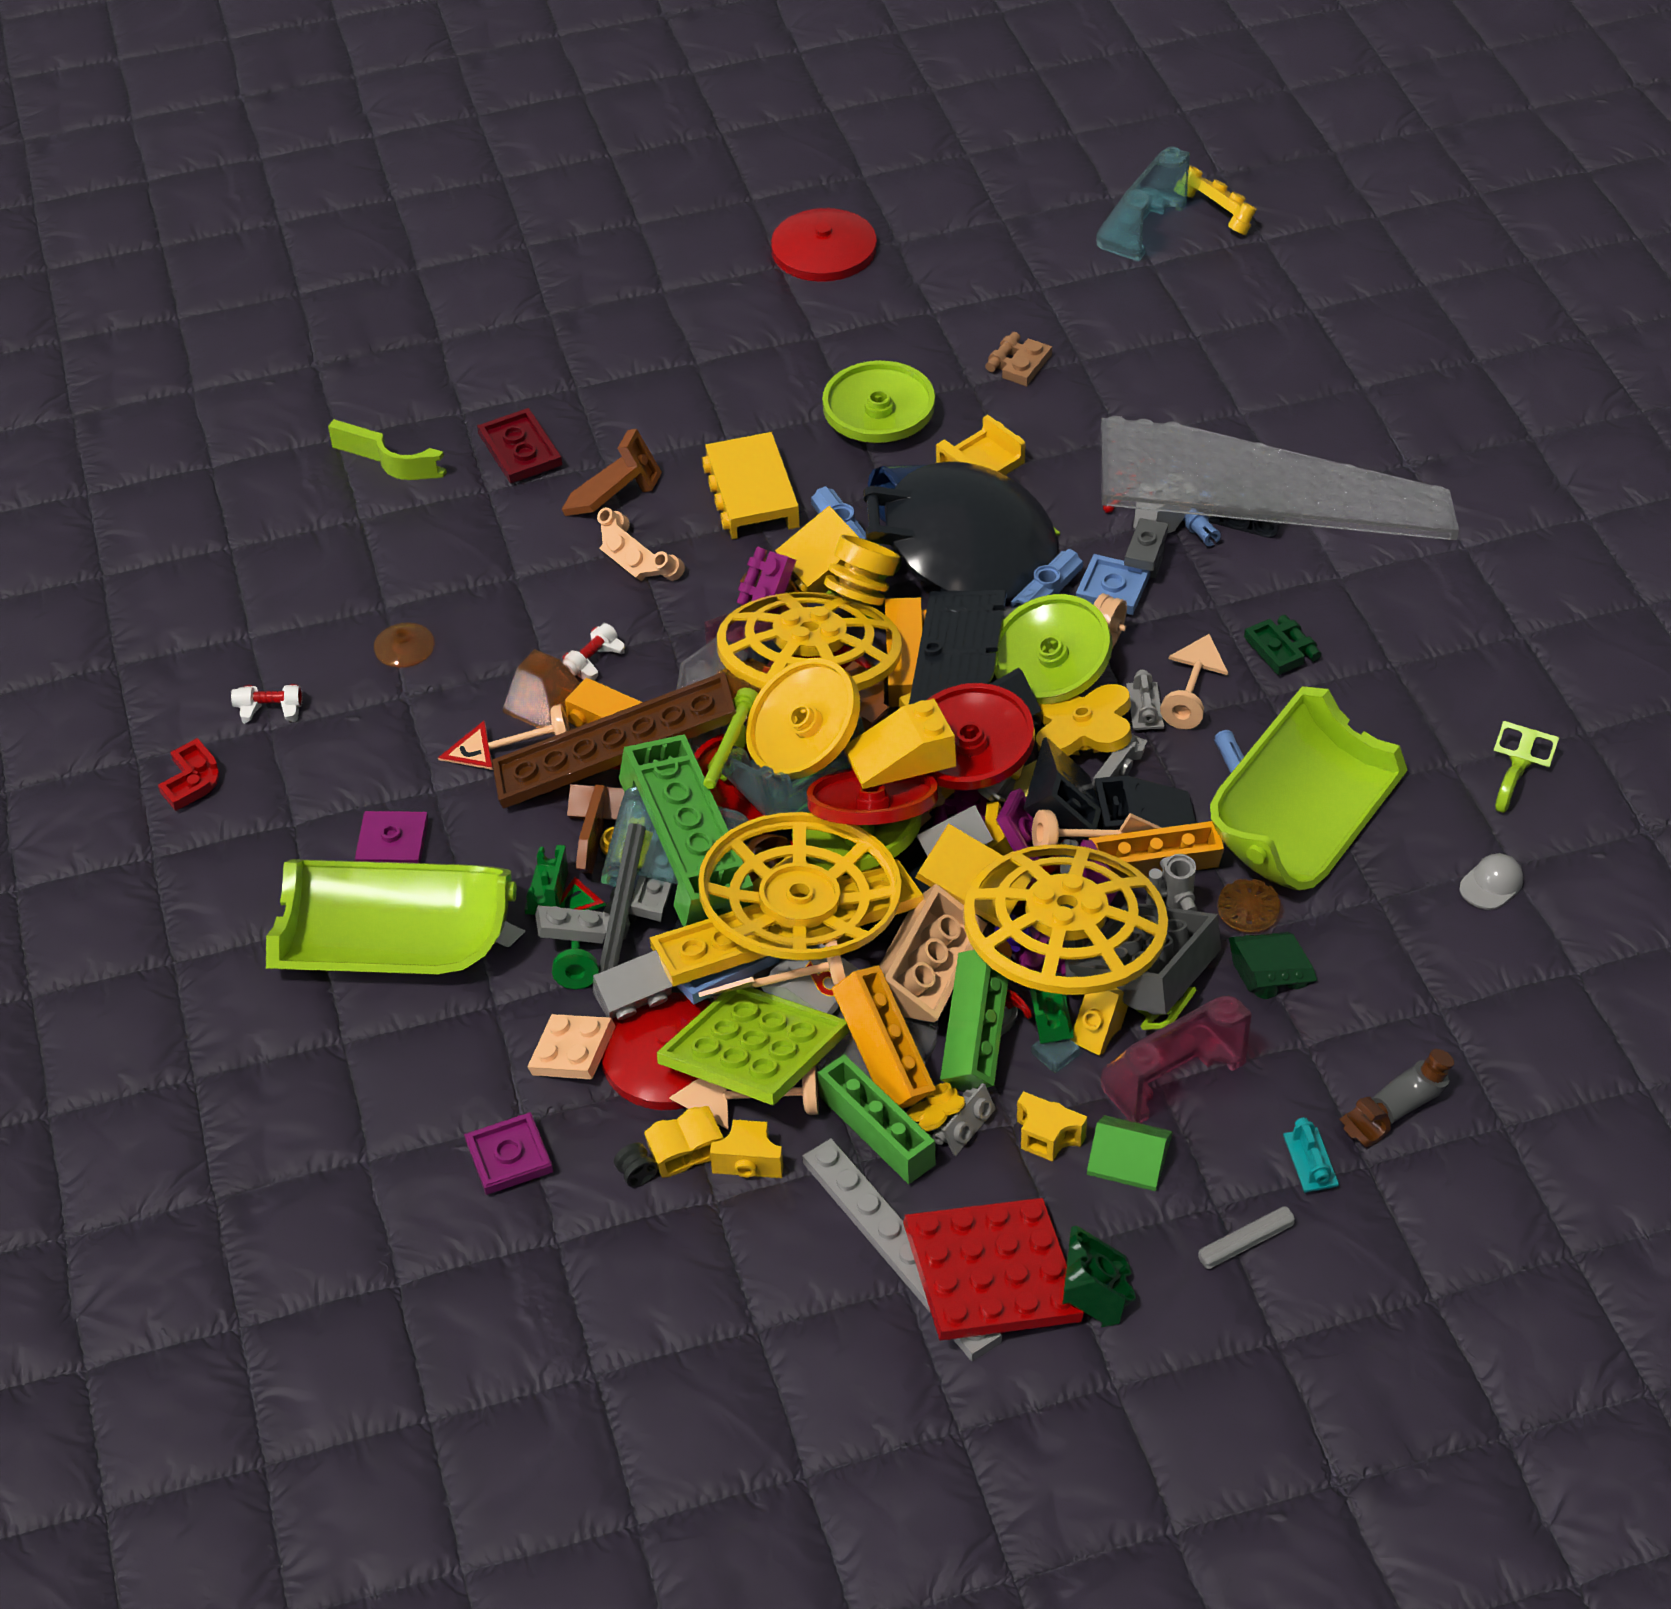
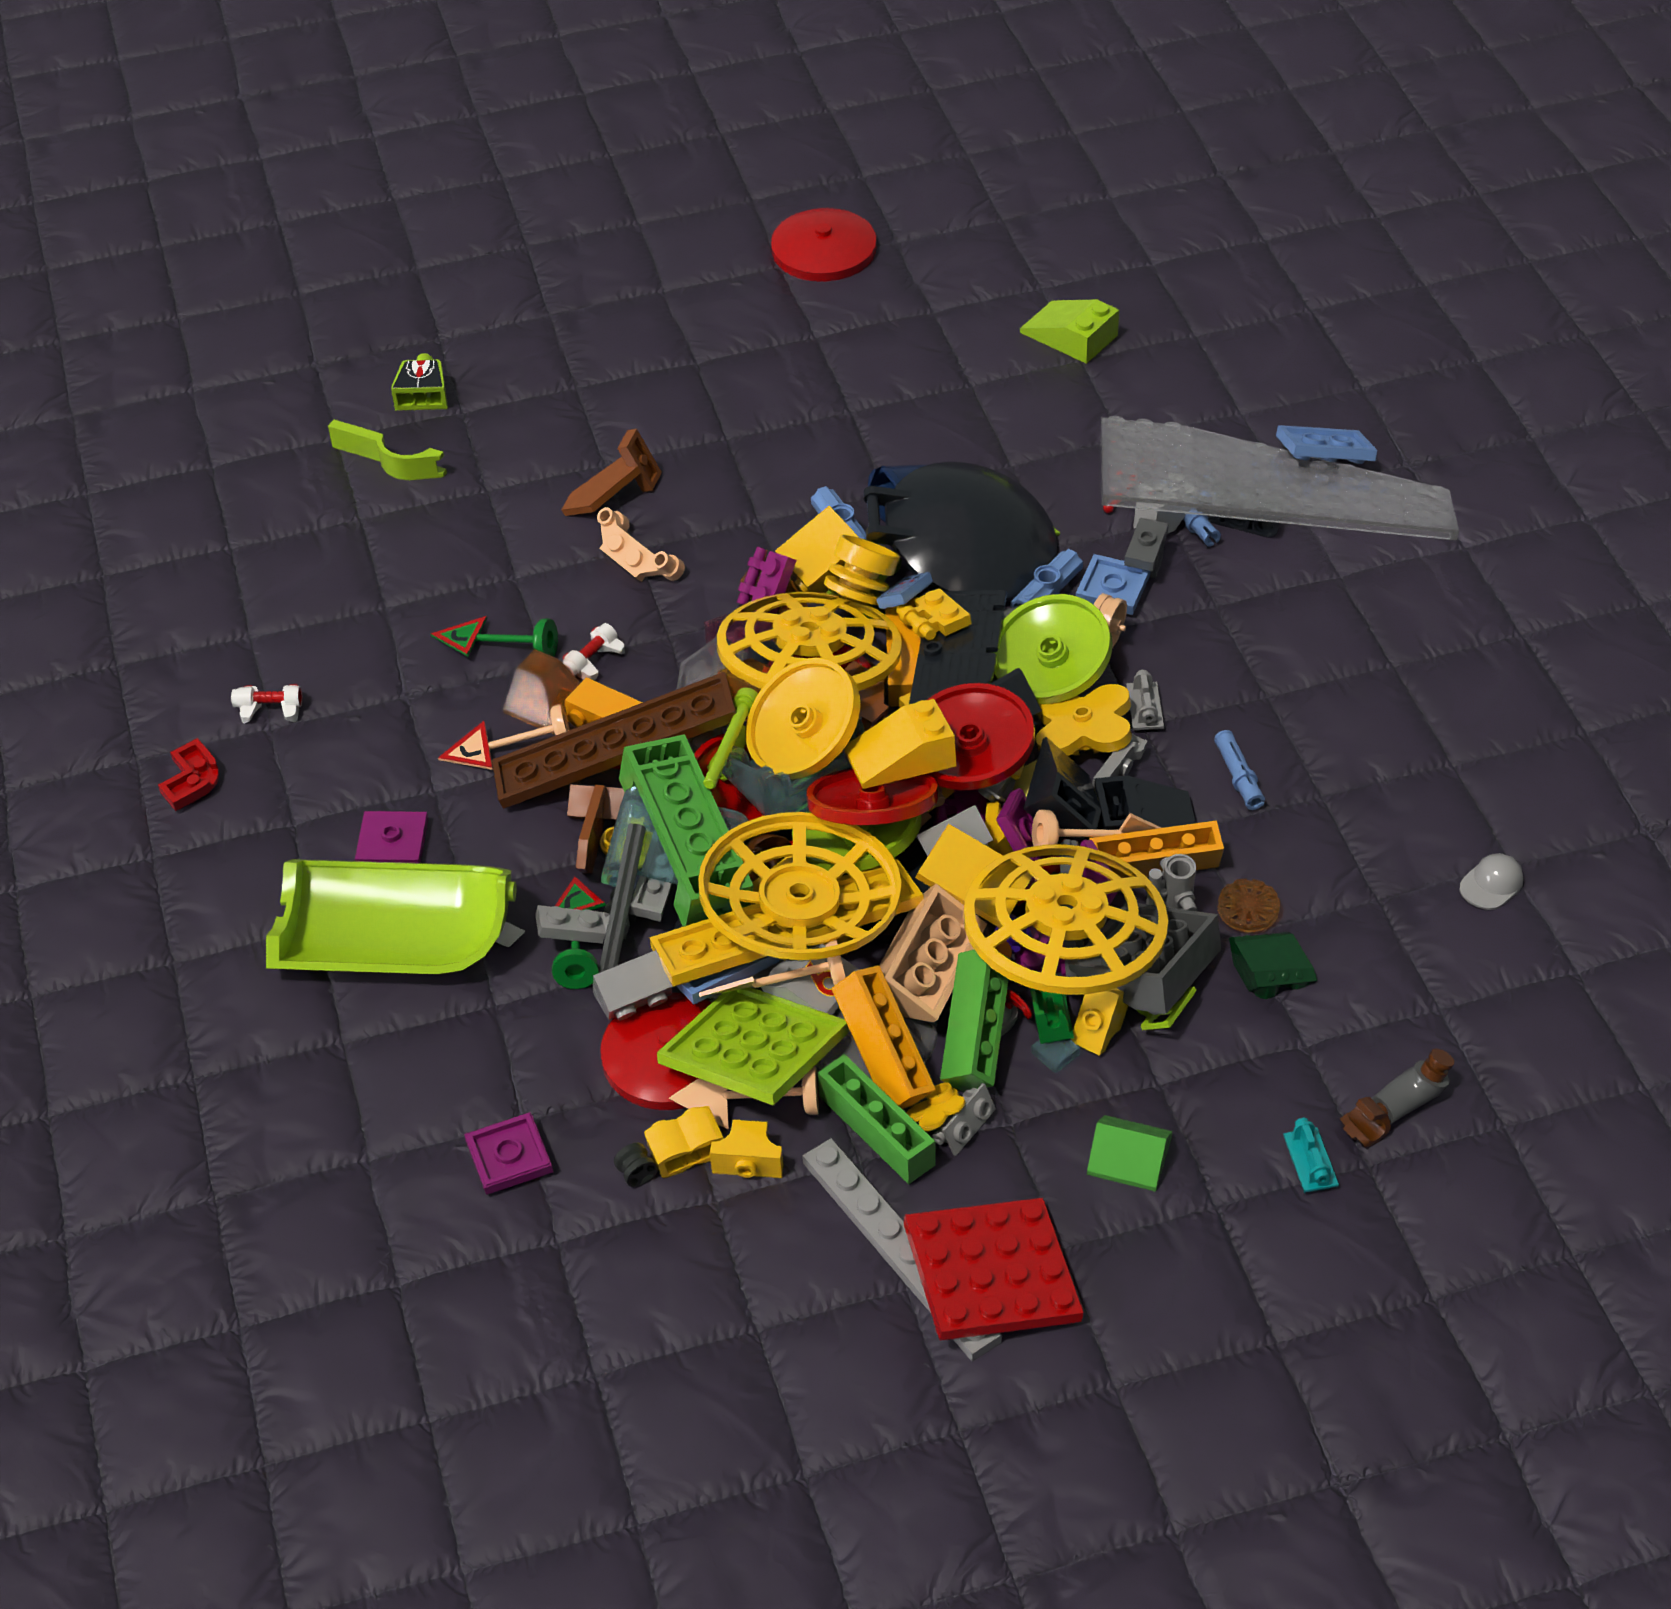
clear orange dish [374,623,434,668] -> none
dark red plate [477,408,562,484] -> none
green hinge [525,845,568,915] -> none
light nougat plate [527,1014,616,1079] -> none
yellow panel [702,432,800,539] -> none
lime dish [822,361,935,443] -> none
yellow panel [936,415,1025,475] -> none
medium nougat plate [985,332,1052,386] -> none
yellow brick [1017,1091,1087,1162] -> none
dark green slope [1063,1225,1136,1328] -> none
clear light blue windscreen [1096,147,1190,261] -> none
clear pink windscreen [1101,996,1252,1123] -> none
light nougat piece [1160,634,1228,730] -> none
yellow plate [1175,166,1257,235] -> none
light grey axle [1198,1206,1295,1269] -> none
lime panel [1210,686,1408,891] -> none
dark green plate [1244,615,1322,675] -> none
lime piece [1494,721,1559,813] -> none
none -> torso [391,353,448,410]
none -> green piece [430,616,558,661]
none -> medium blue tile [876,572,933,609]
none -> yellow plate [896,588,972,640]
none -> lime slope [1020,299,1119,364]
none -> medium blue plate [1276,425,1378,464]

